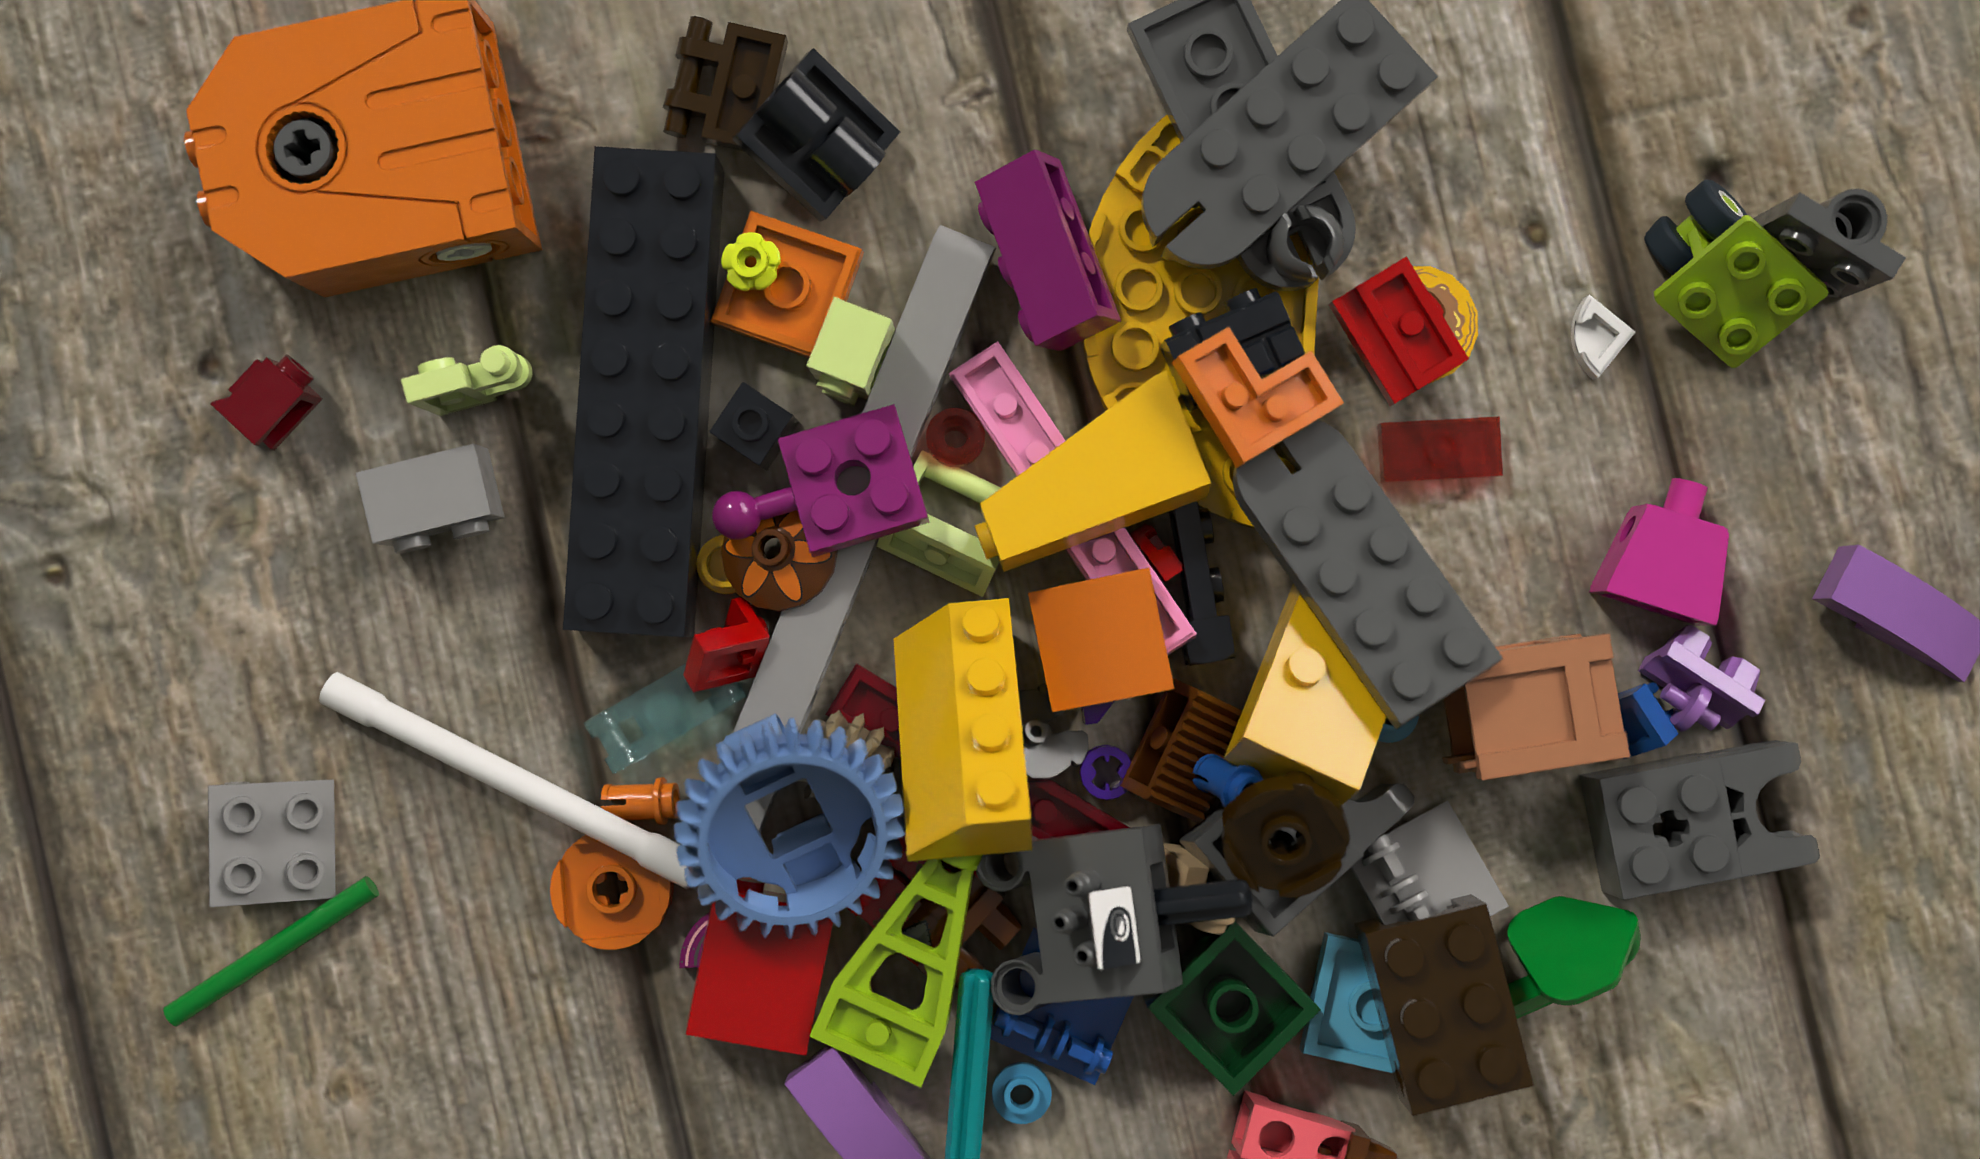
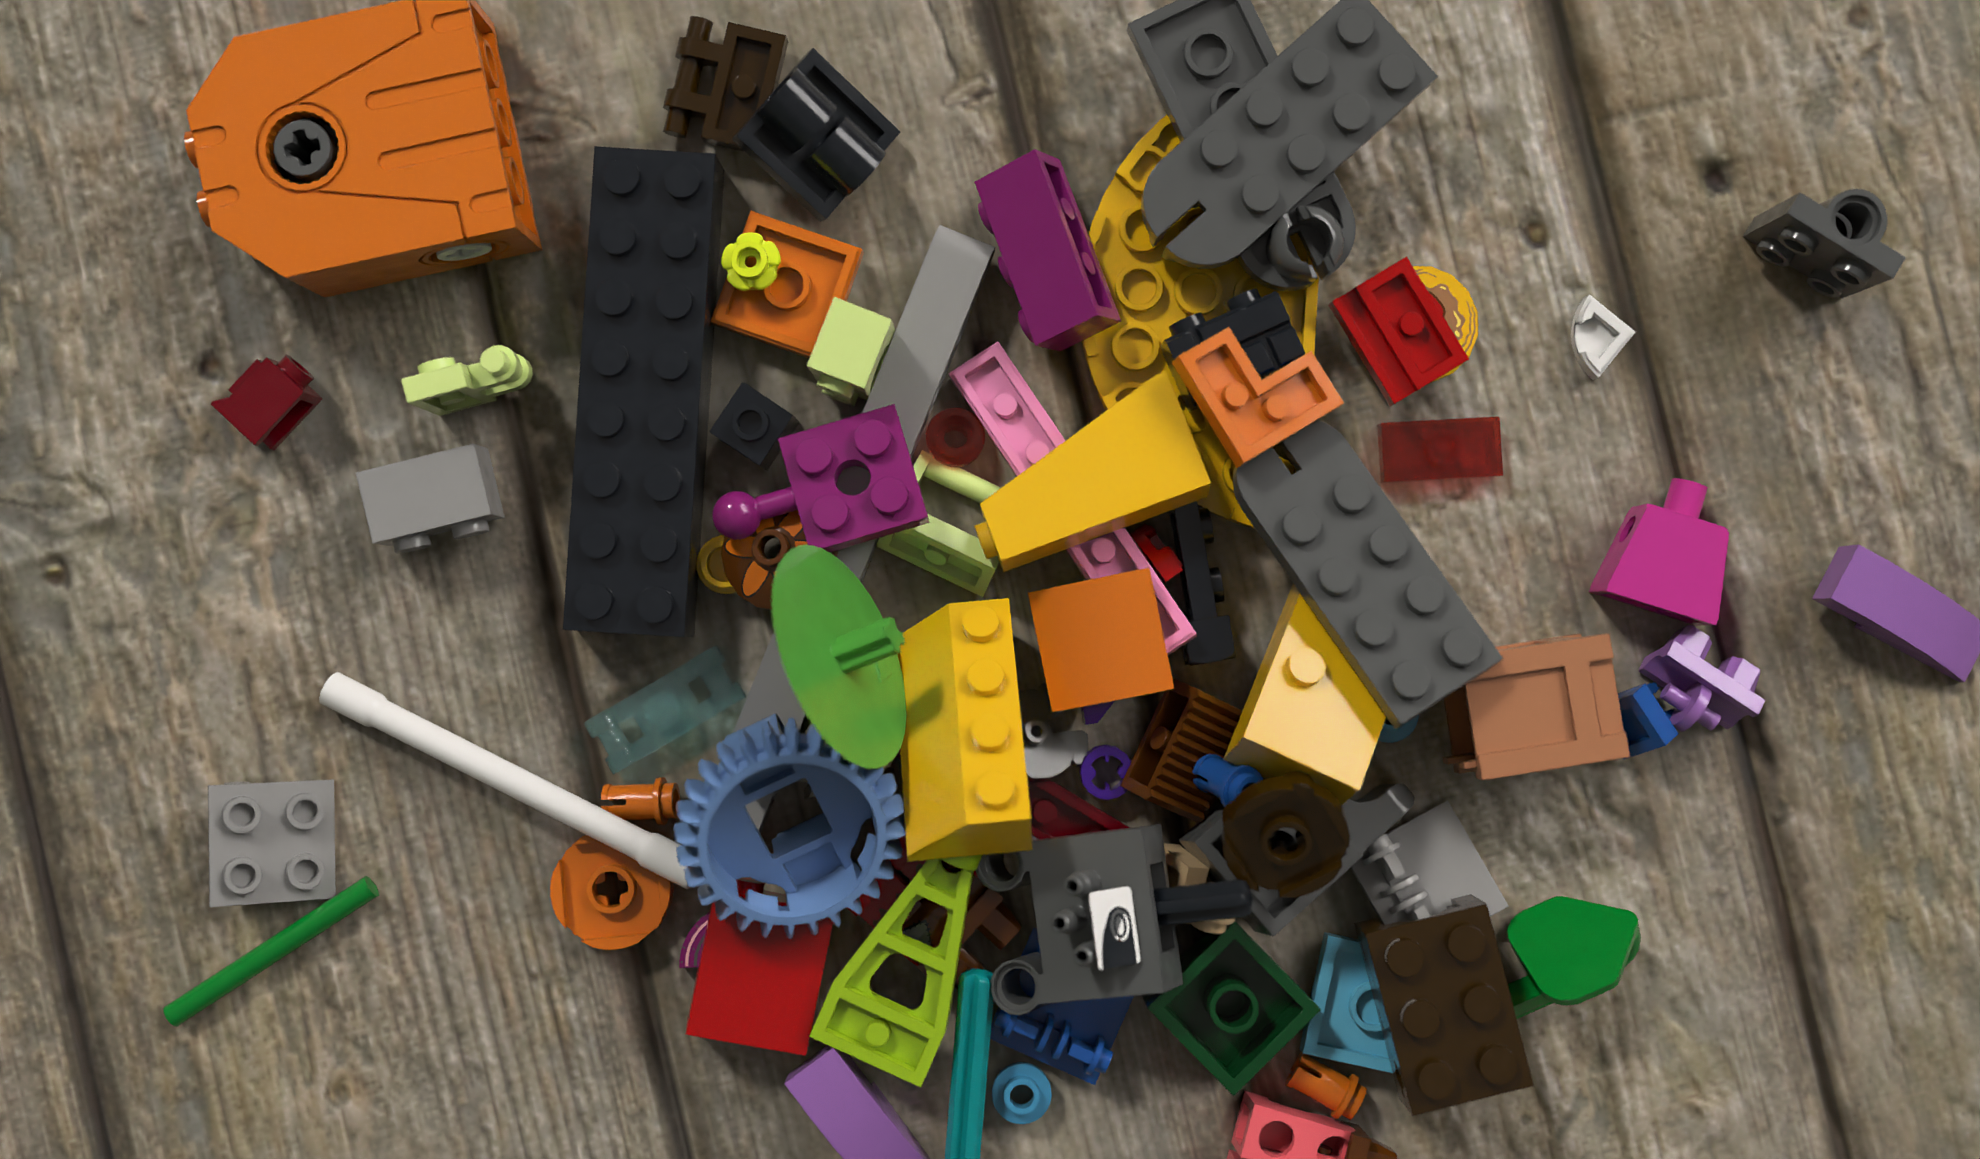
red bracket [683,597,770,693] -> none
dark grey brick [1579,740,1820,900] -> none
lime plate [1644,179,1828,368] -> none
none -> bright green piece [772,545,907,769]
none -> orange pin [1285,1052,1367,1120]

